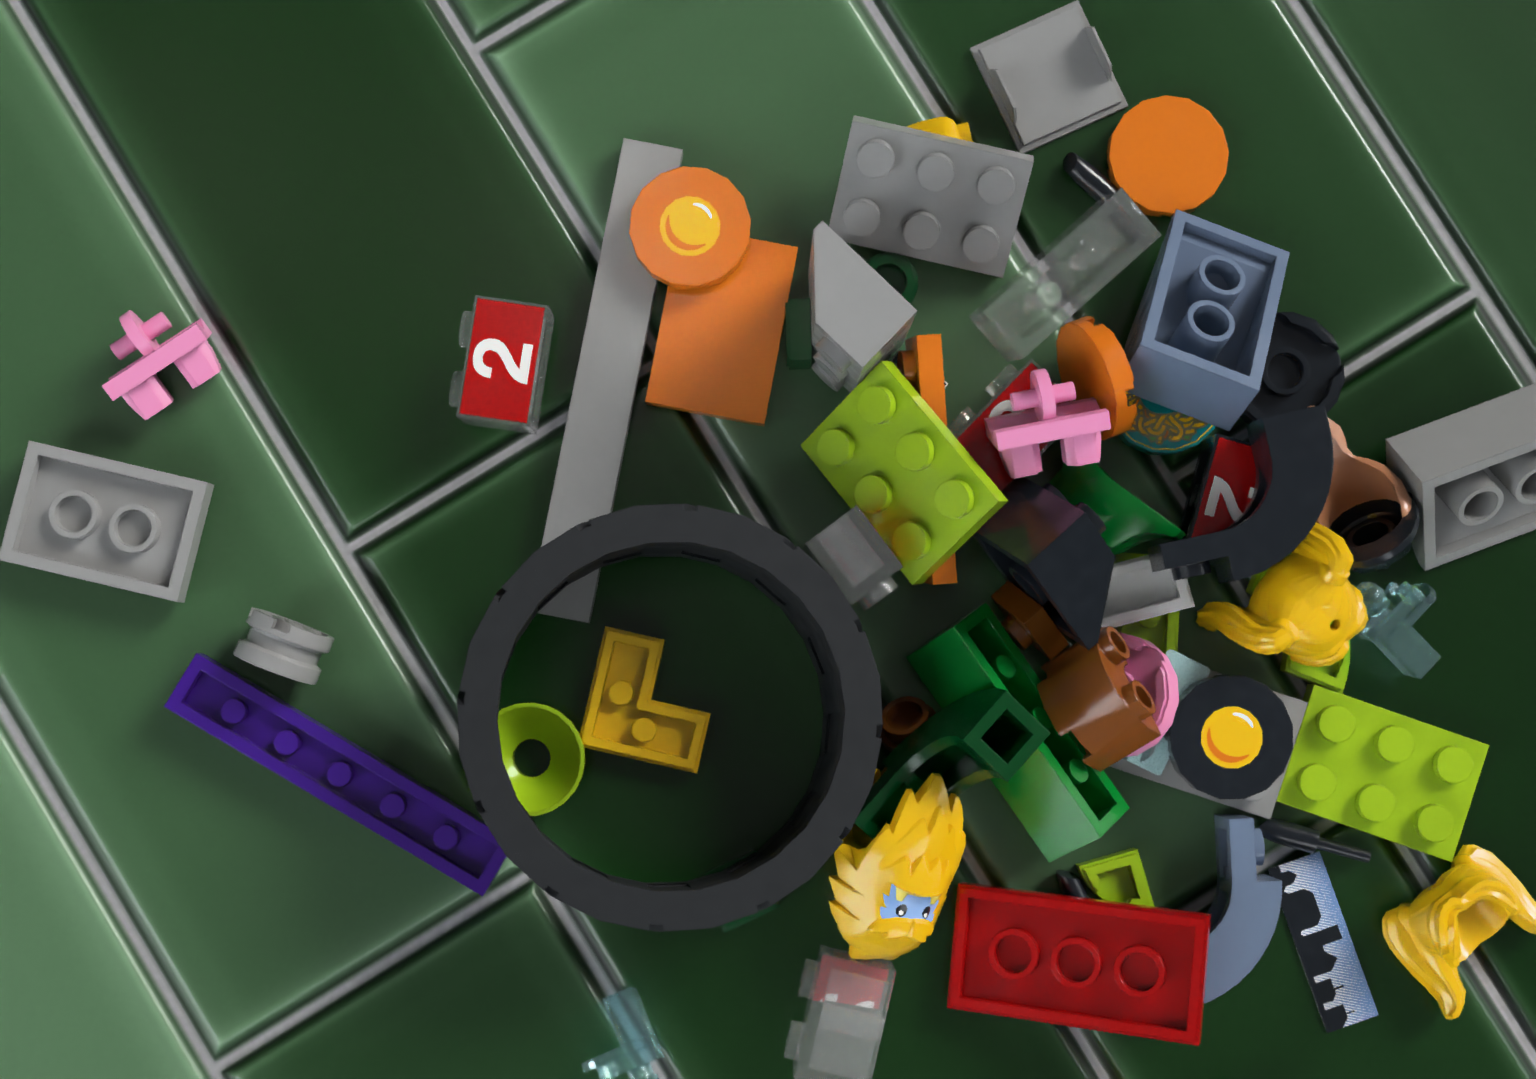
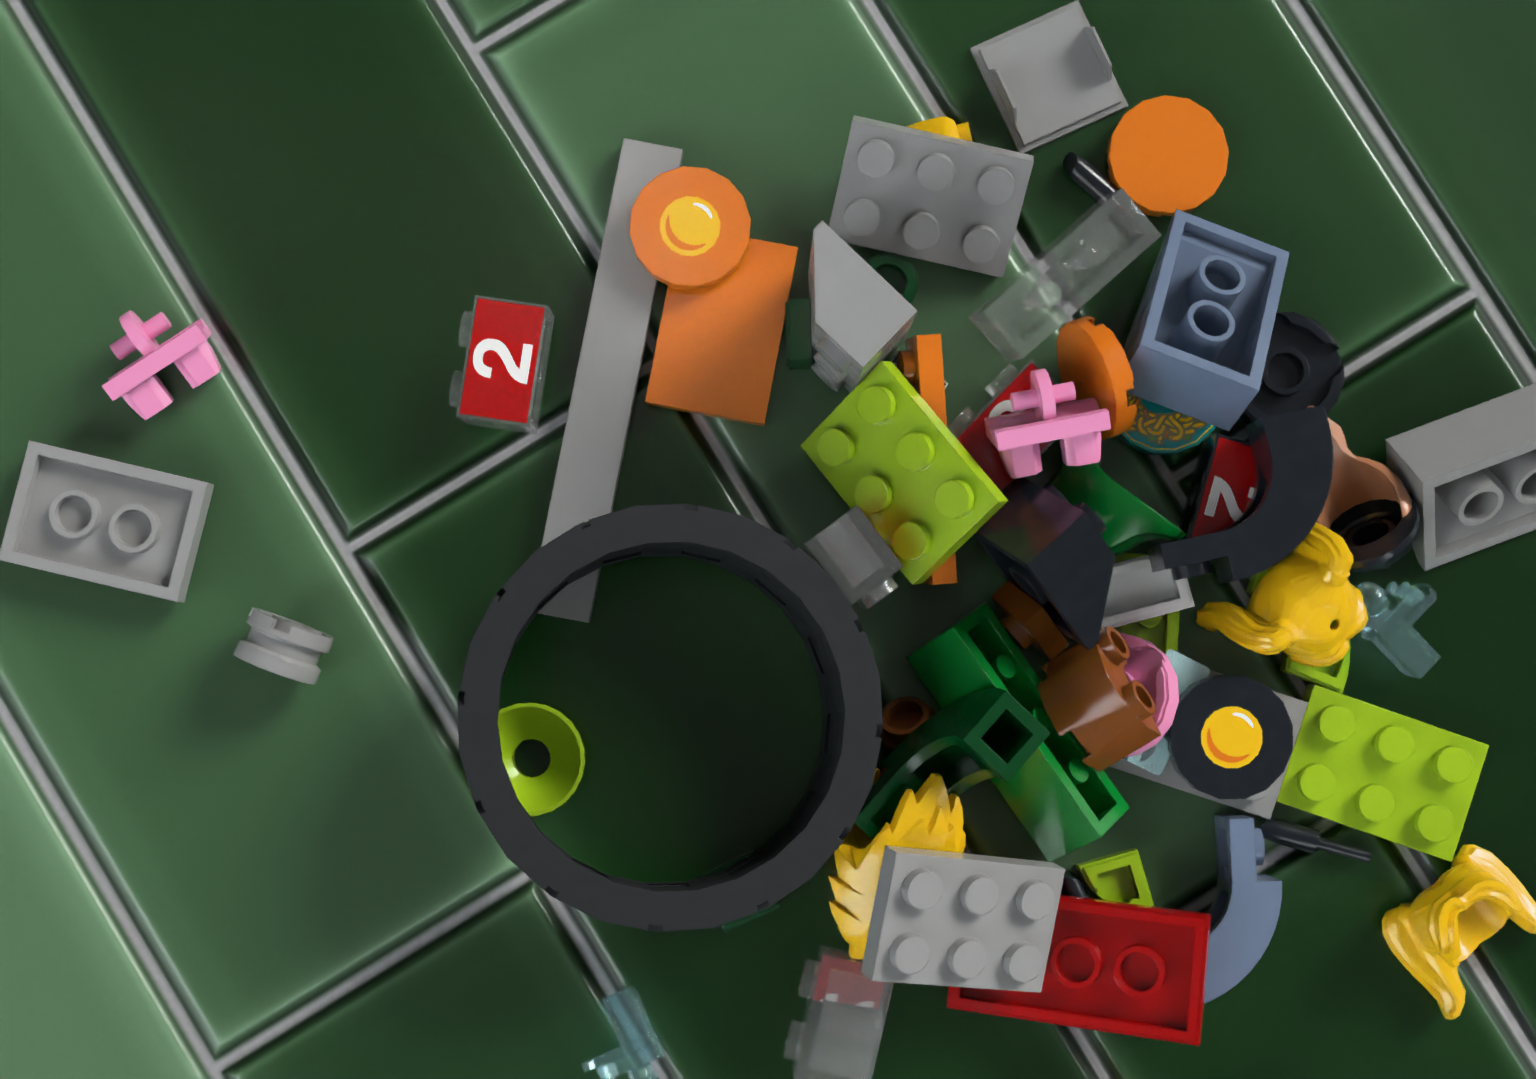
dark purple plate [164,653,507,896] -> none
yellow tile [580,626,711,774] -> none
sticker [1268,851,1379,1033] -> none
none -> light grey plate [861,845,1065,993]

